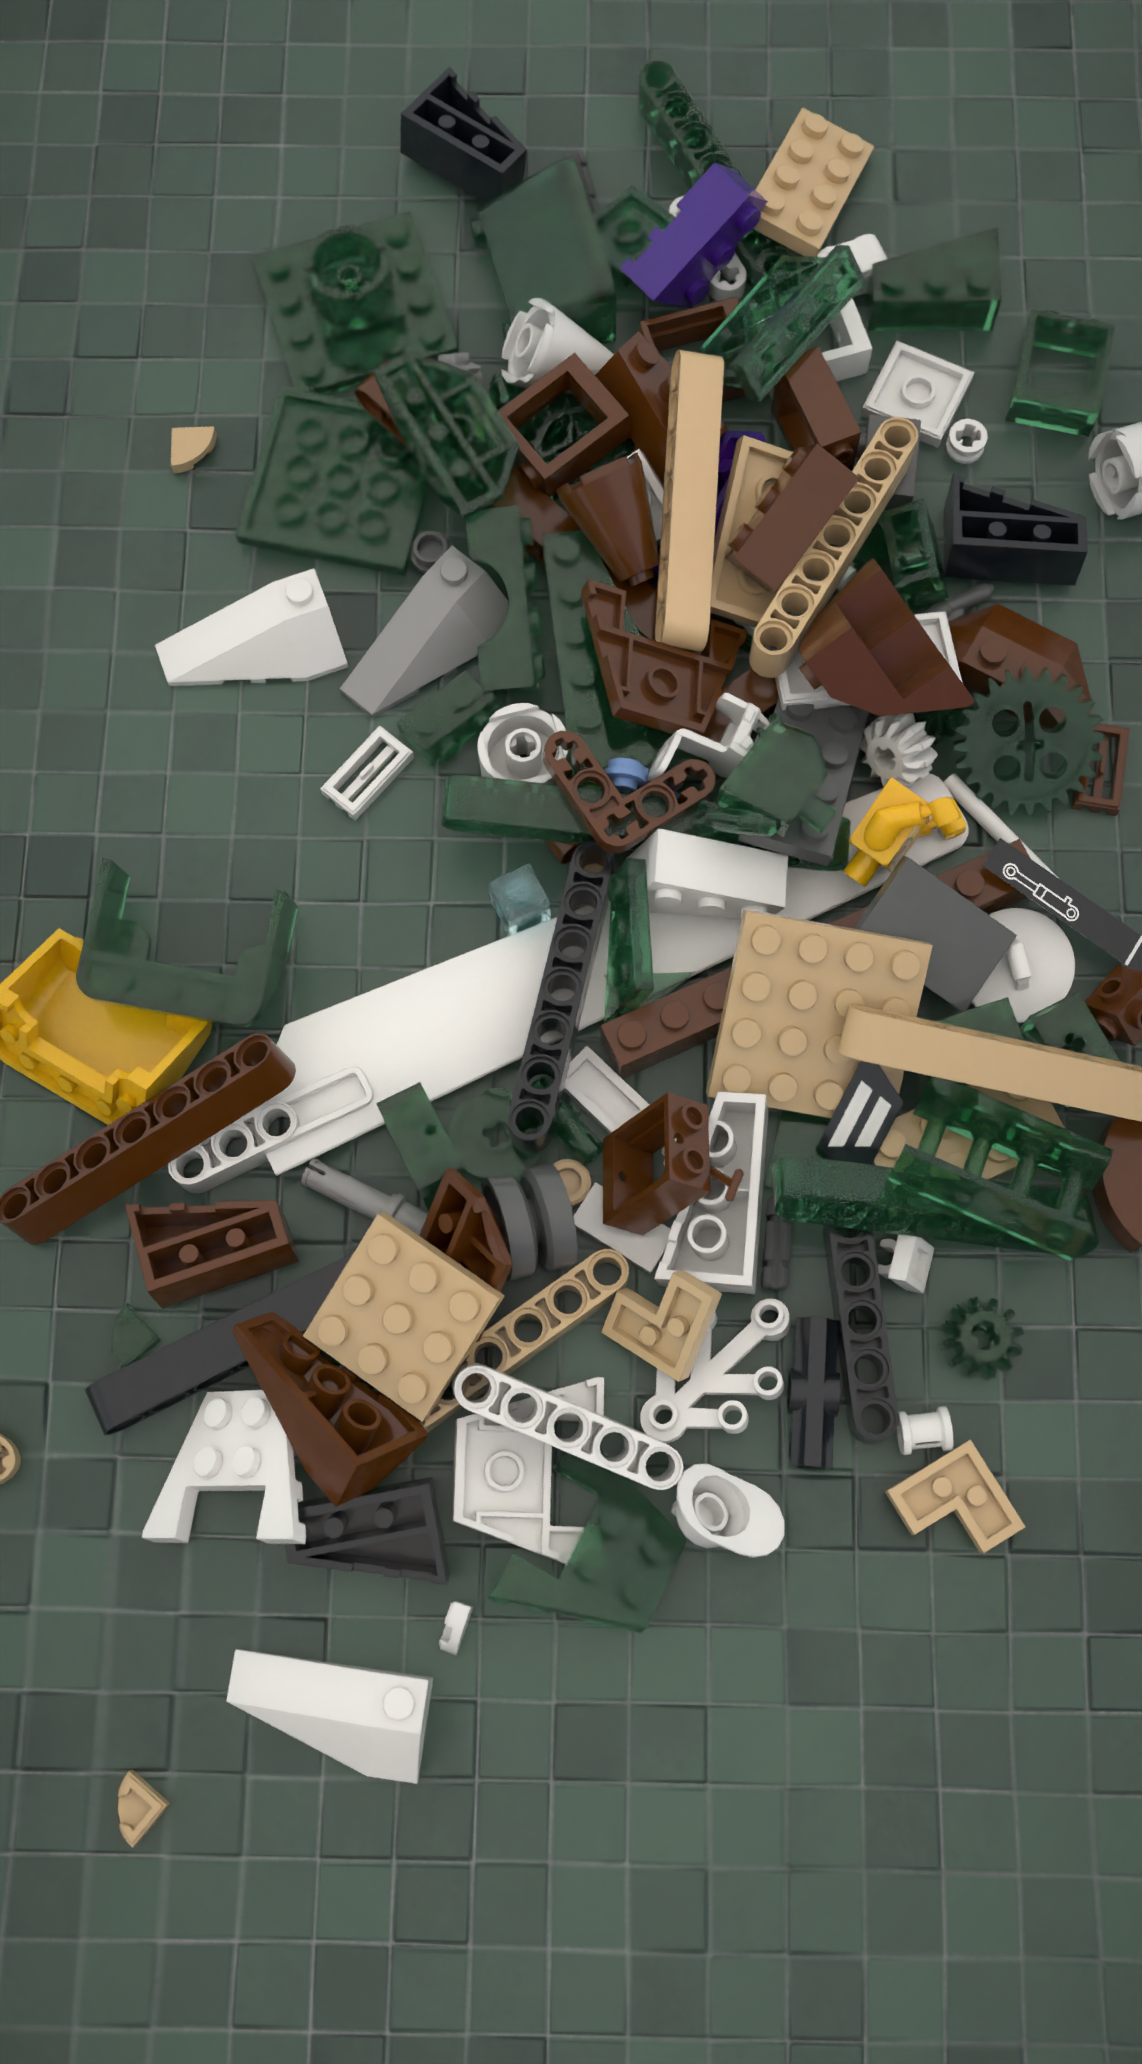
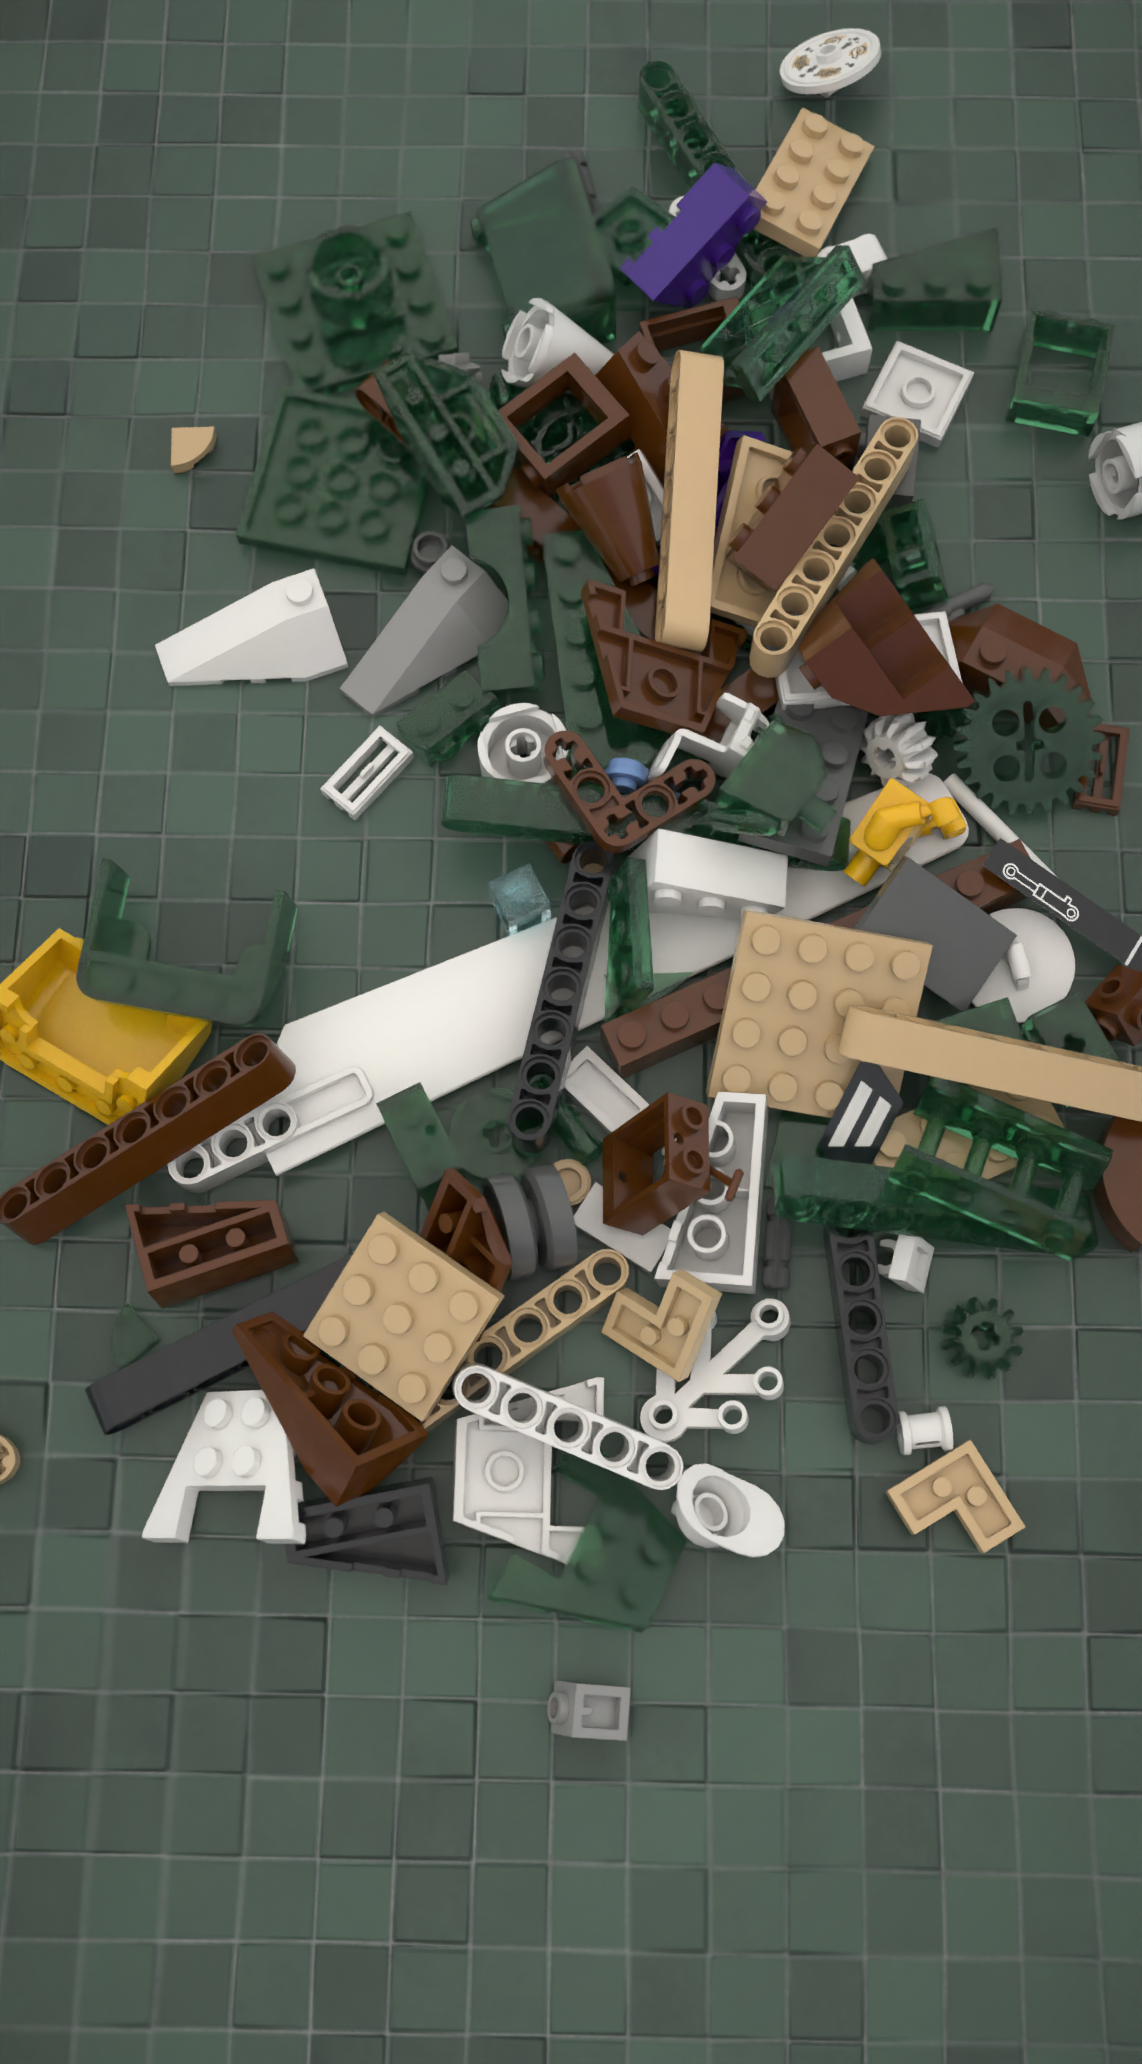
tan tile [118,1770,170,1848] -> none
white wedge [226,1649,433,1784] -> none
light grey pin [301,1158,429,1235] -> none
black wedge [400,67,527,212] -> none
white tile [439,1601,473,1656] -> none
black piece [787,1317,841,1470] -> none
black wedge [944,474,1088,586] -> none
white bush [946,419,988,464] -> none
none -> light grey bracket [547,1680,631,1741]
none -> white shield [780,28,881,98]

